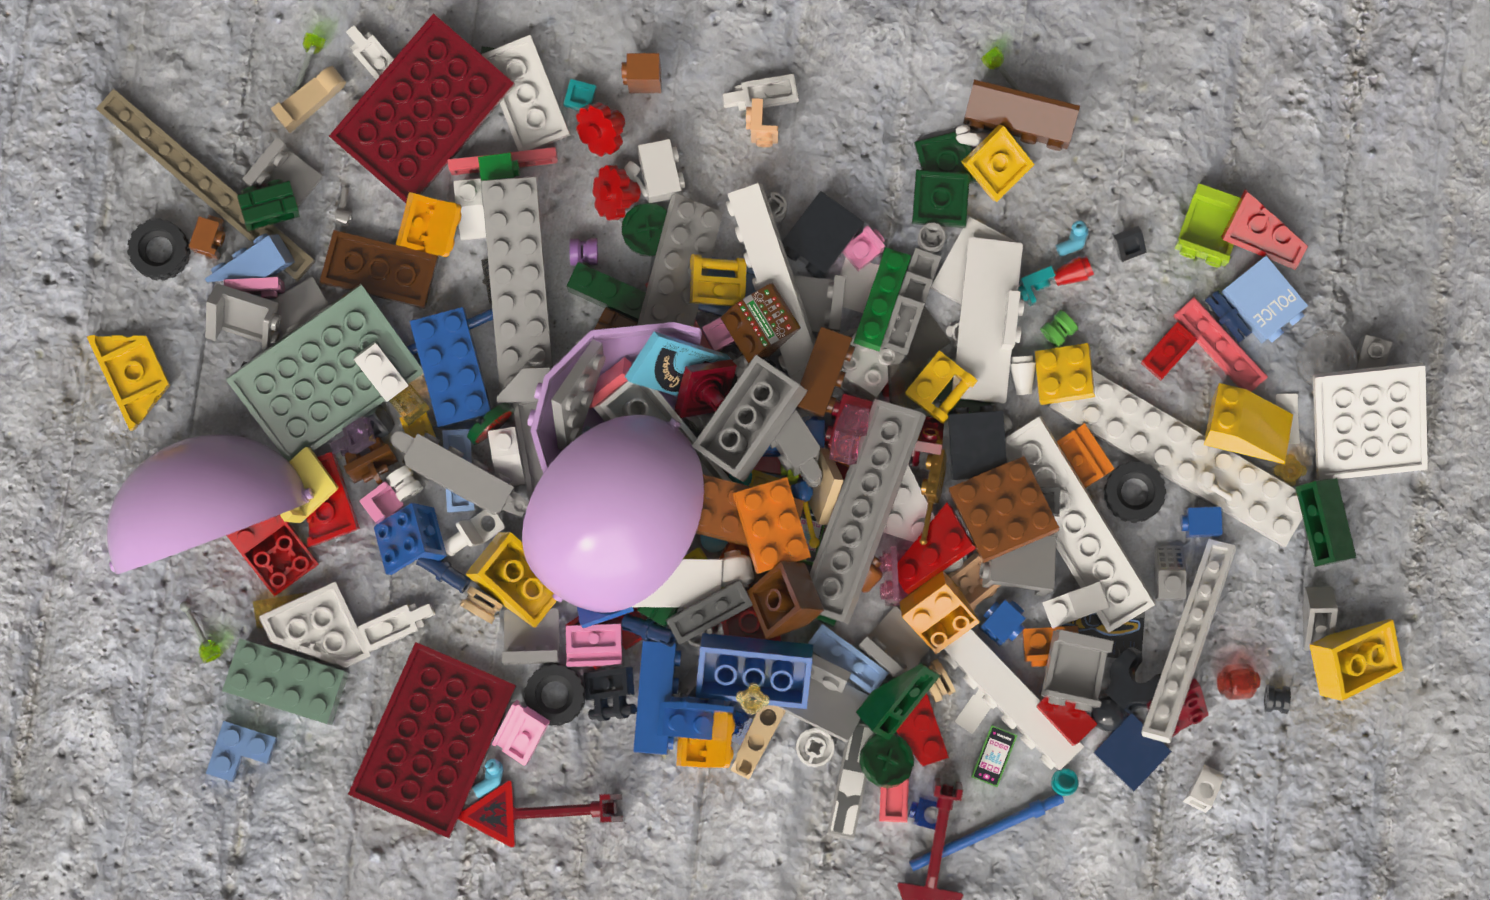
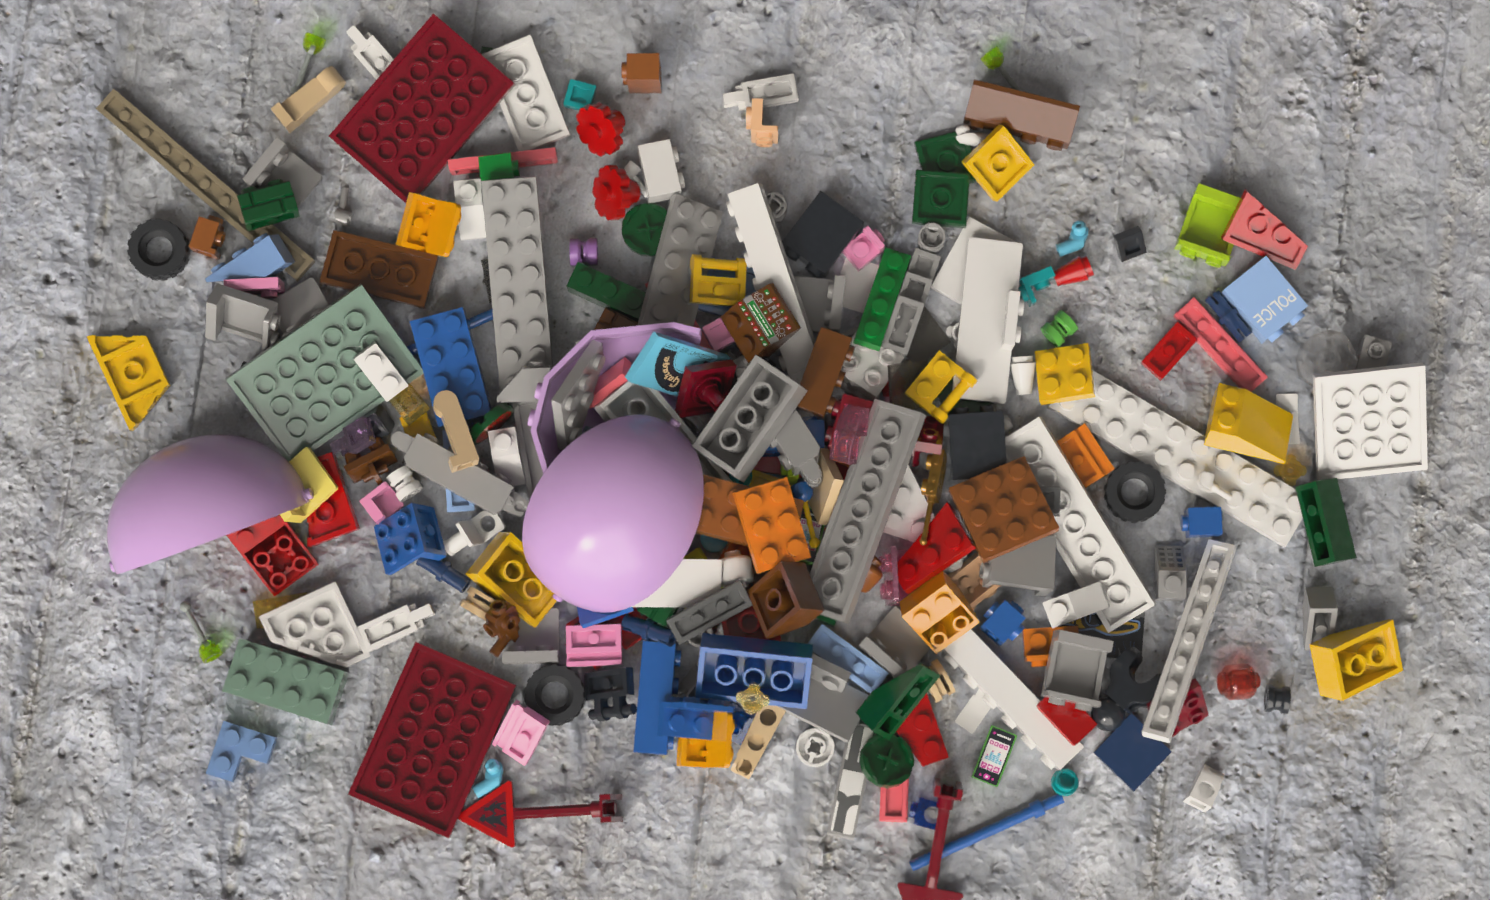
none -> tan leg [433,390,479,473]
none -> reddish brown piece [483,599,521,658]

